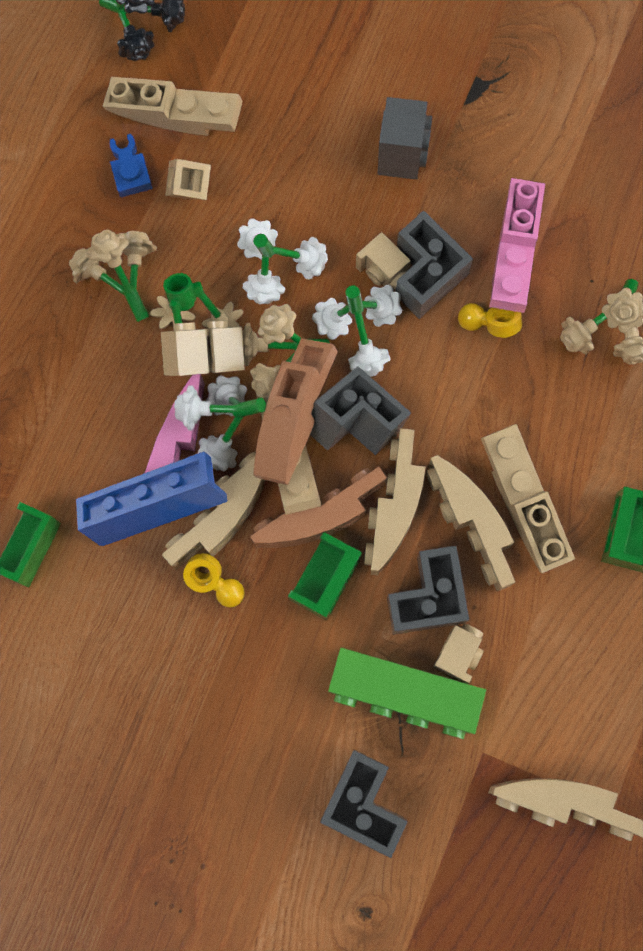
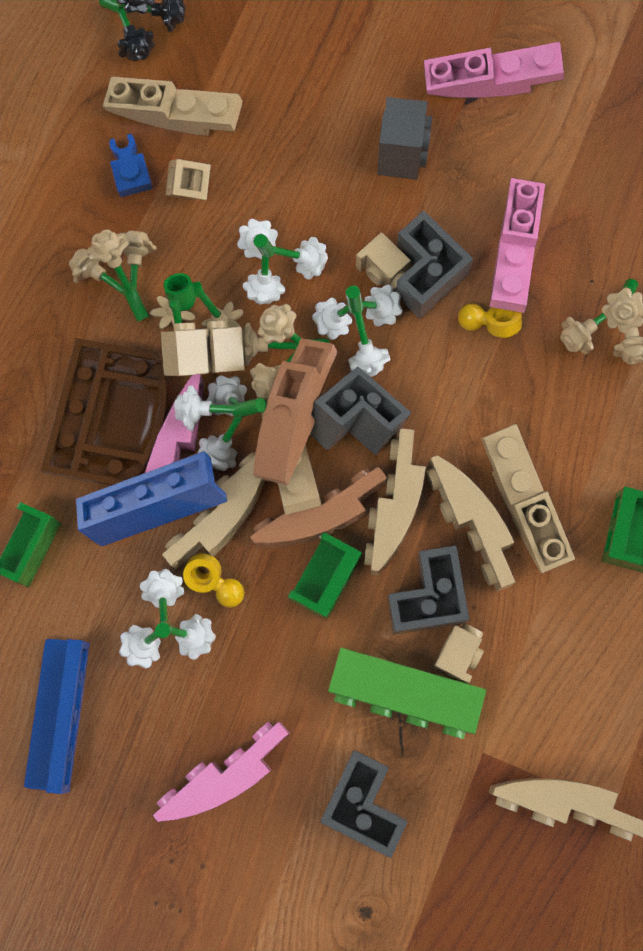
none -> blue panel [24,639,90,794]
none -> reddish brown slope [41,338,167,486]
none -> white plant [119,569,216,669]
none -> bright pink slope [153,722,290,822]
none -> bright pink slope [424,42,564,98]

